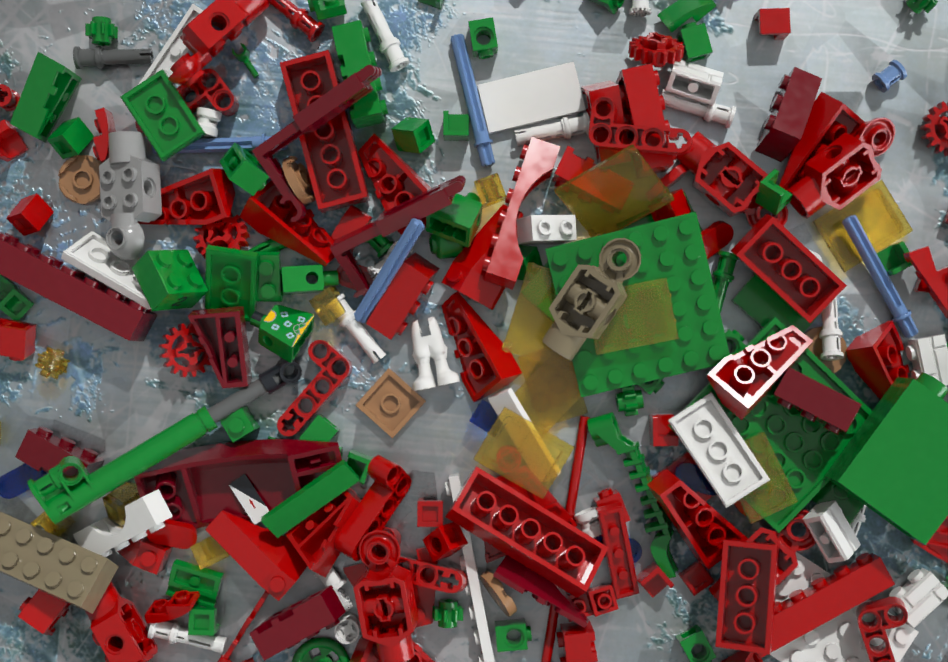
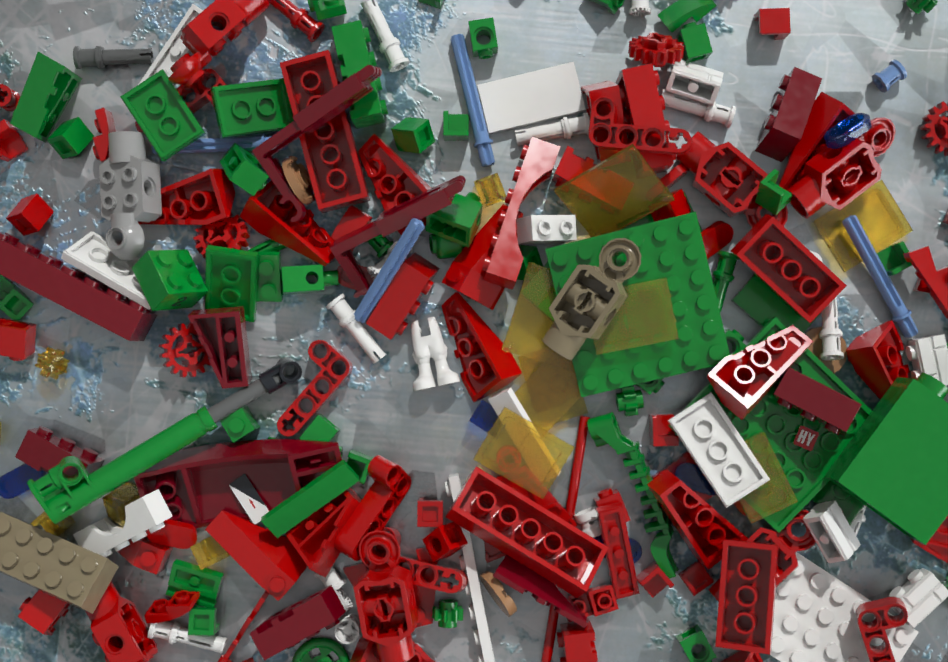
medium nougat tile [58,155,102,205] -> none
green gear [85,16,118,46] -> none
white wheel [196,107,222,138] -> none
green hand [232,43,259,79] -> none
green torso [250,305,315,363] -> none
clear yellow panel [309,286,346,326] -> none
medium nougat tile [356,368,426,438] -> none
green brick [495,618,532,652] -> none
red brick [754,553,895,658] -> none
none -> green tile [210,78,294,139]
none -> red sticker [793,425,819,451]
none -> clear blue tile [824,113,872,149]

